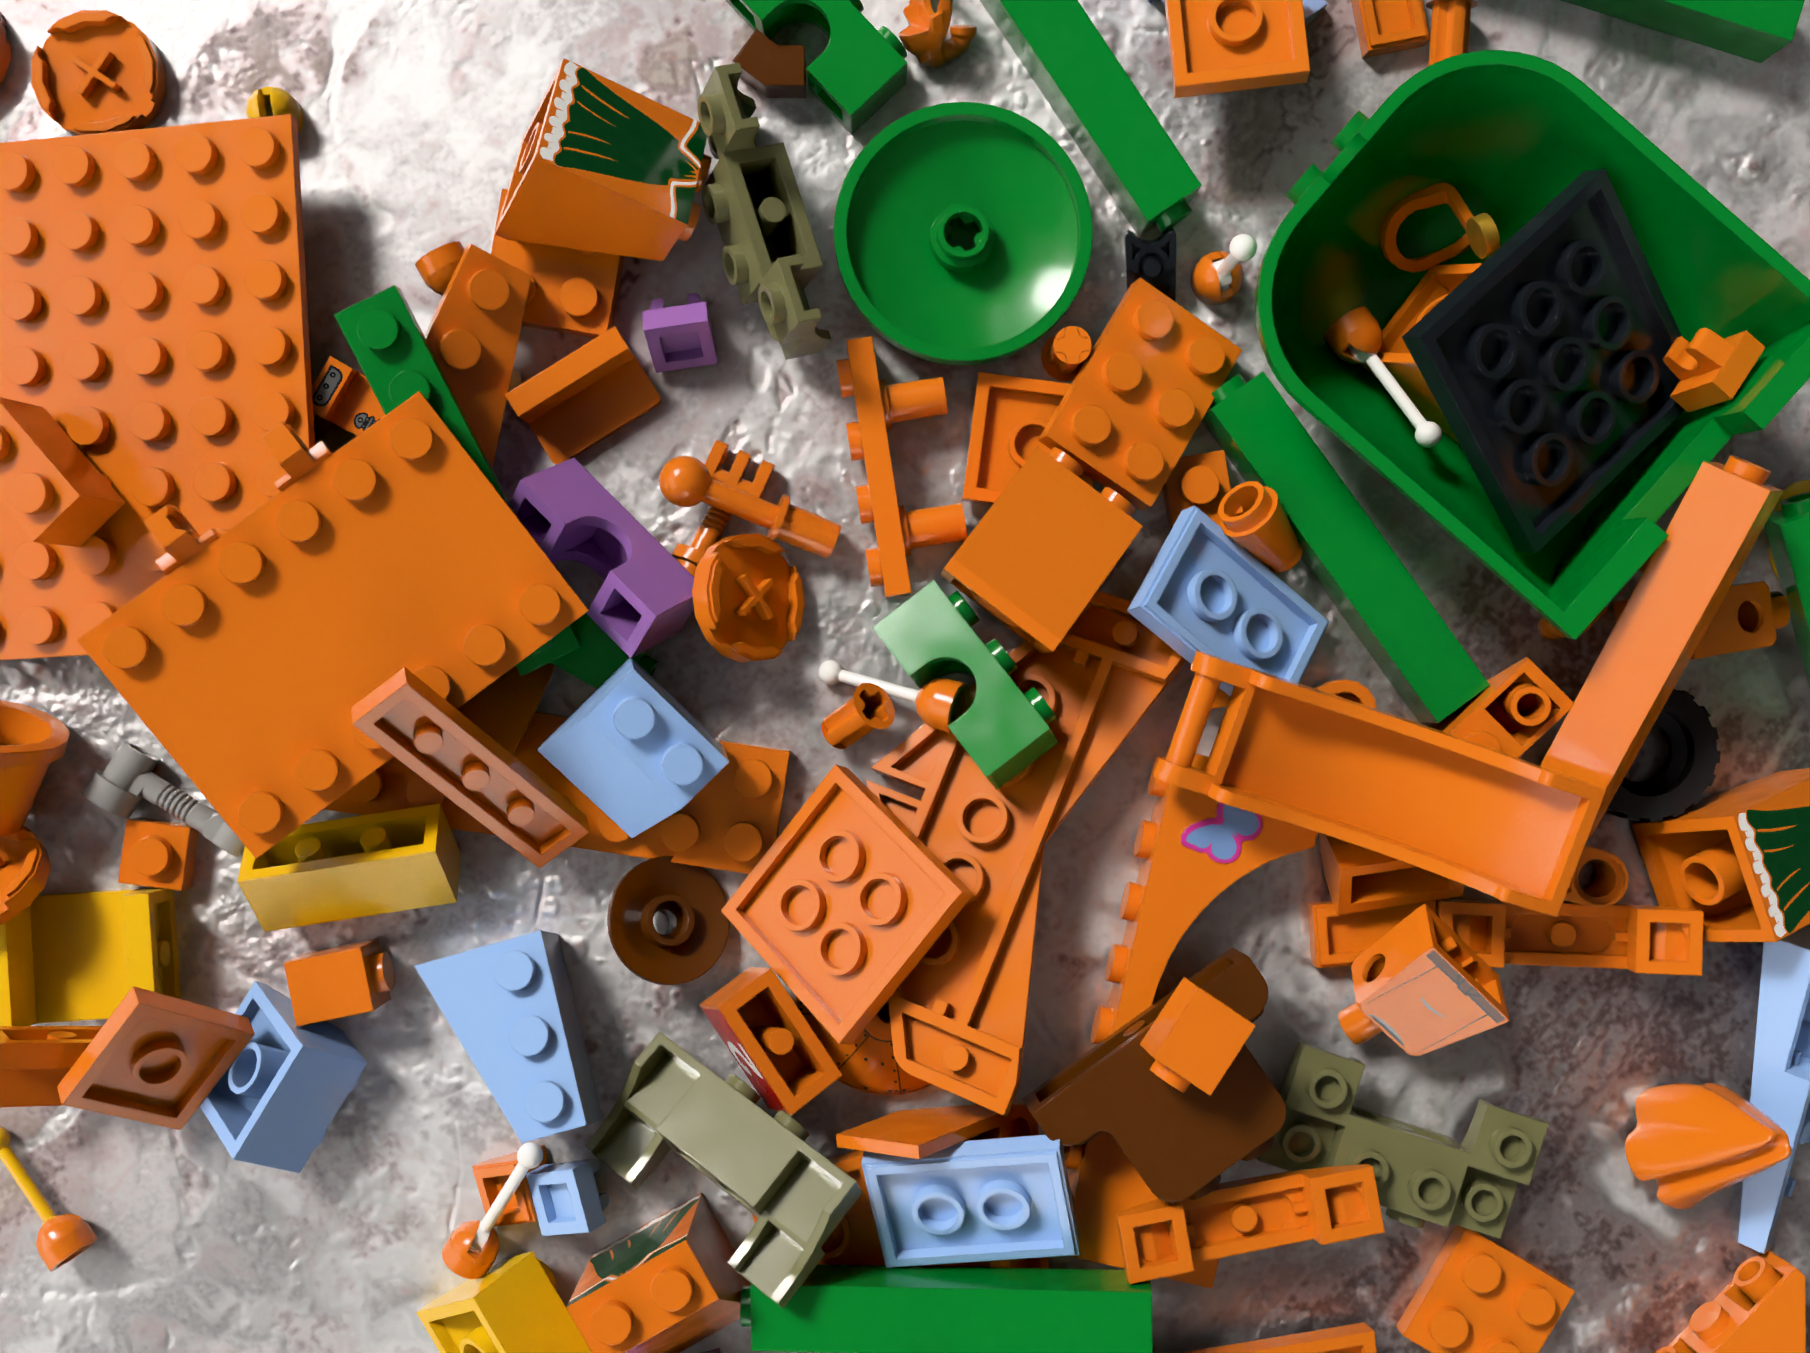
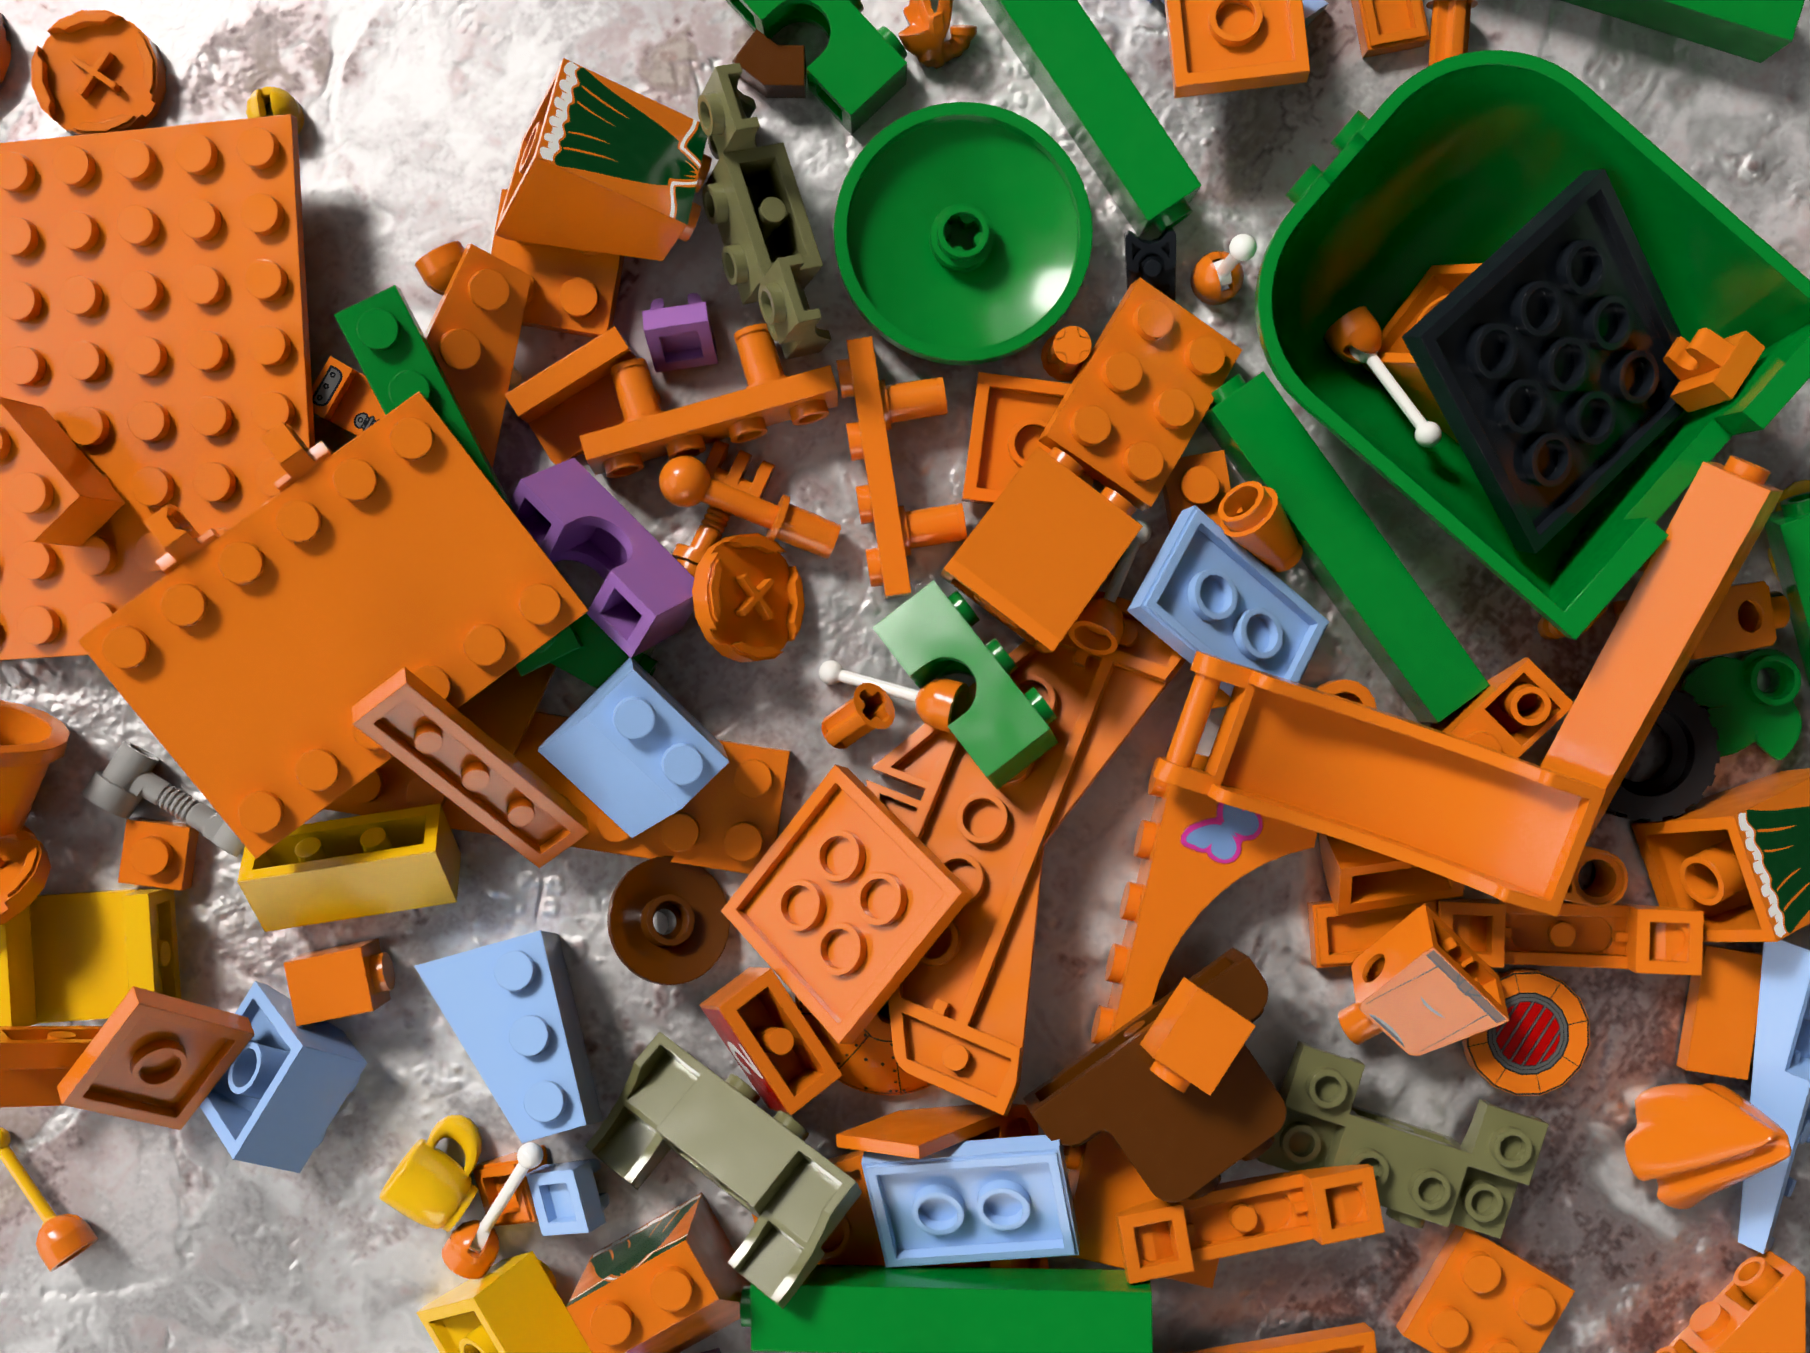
orange piece [1379,182,1501,273] -> none
none -> yellow piece [379,1114,482,1232]
none -> orange plate [579,323,838,478]
none -> orange hinge [1068,520,1151,655]
none -> tile [1462,968,1590,1096]
none -> orange tile [1676,944,1763,1080]
none -> green plate [1680,649,1802,760]

